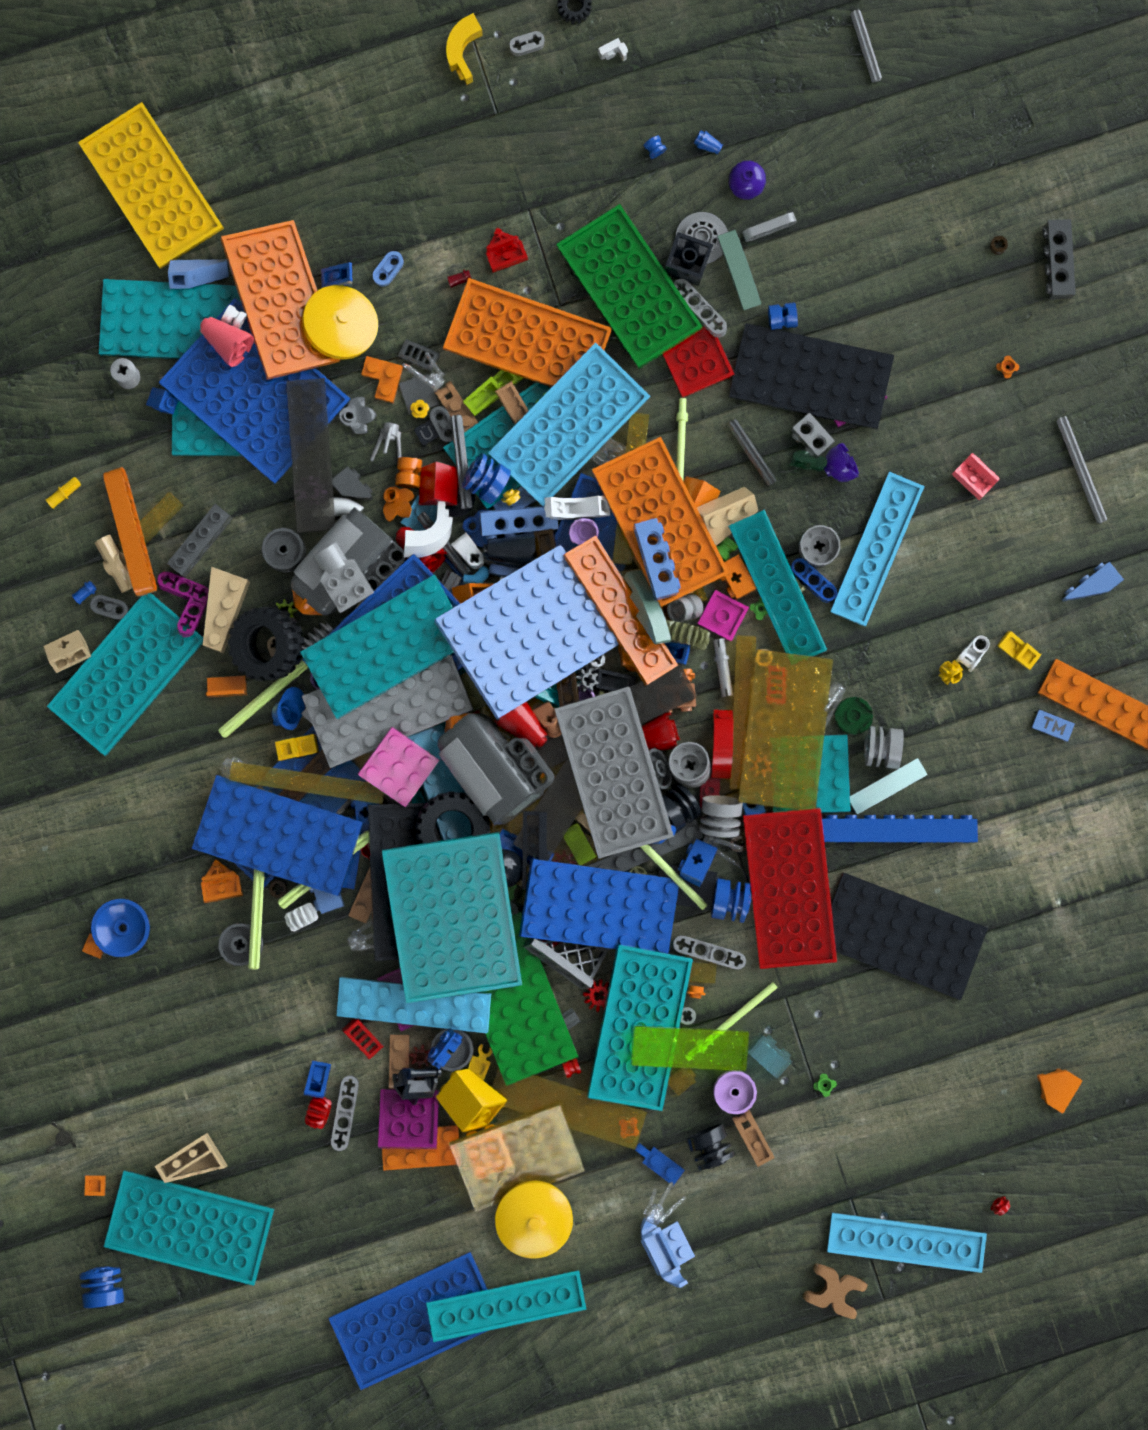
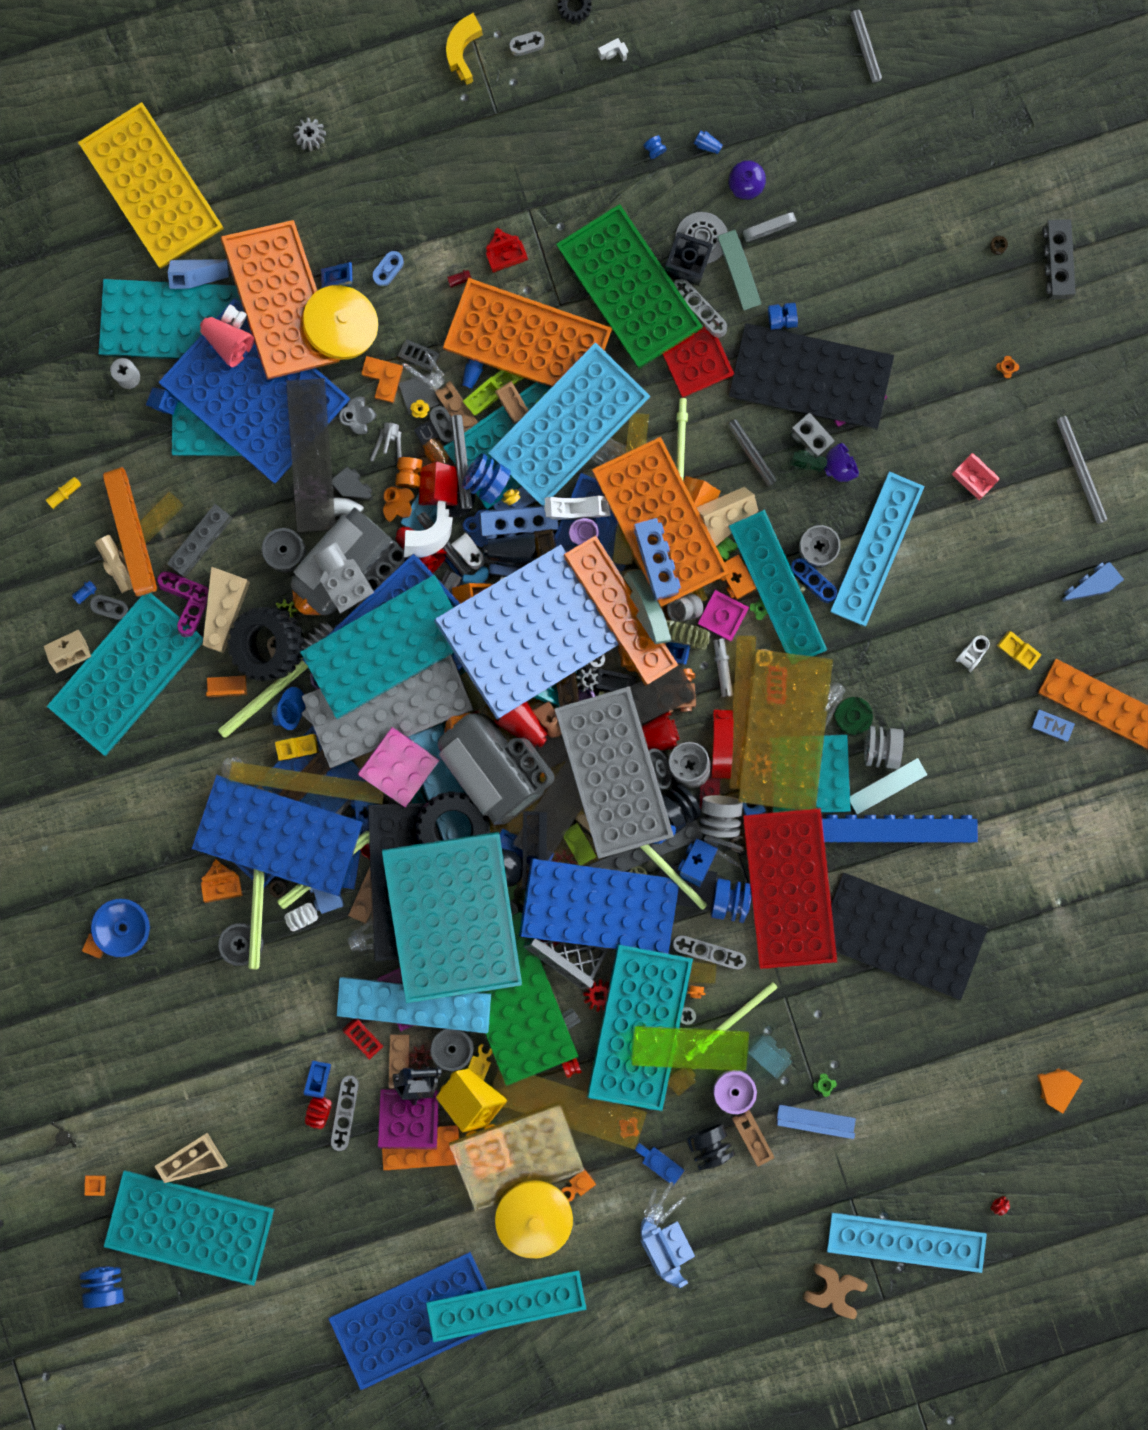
blue hinge [427,1028,463,1069] -> none
yellow gear [939,660,963,685] -> none
none -> light grey gear [293,118,326,151]
none -> clear orange brick [423,438,449,464]
none -> blue cone [462,359,483,389]
none -> orange plate [561,1168,596,1202]
none -> medium blue fence [776,1104,856,1139]

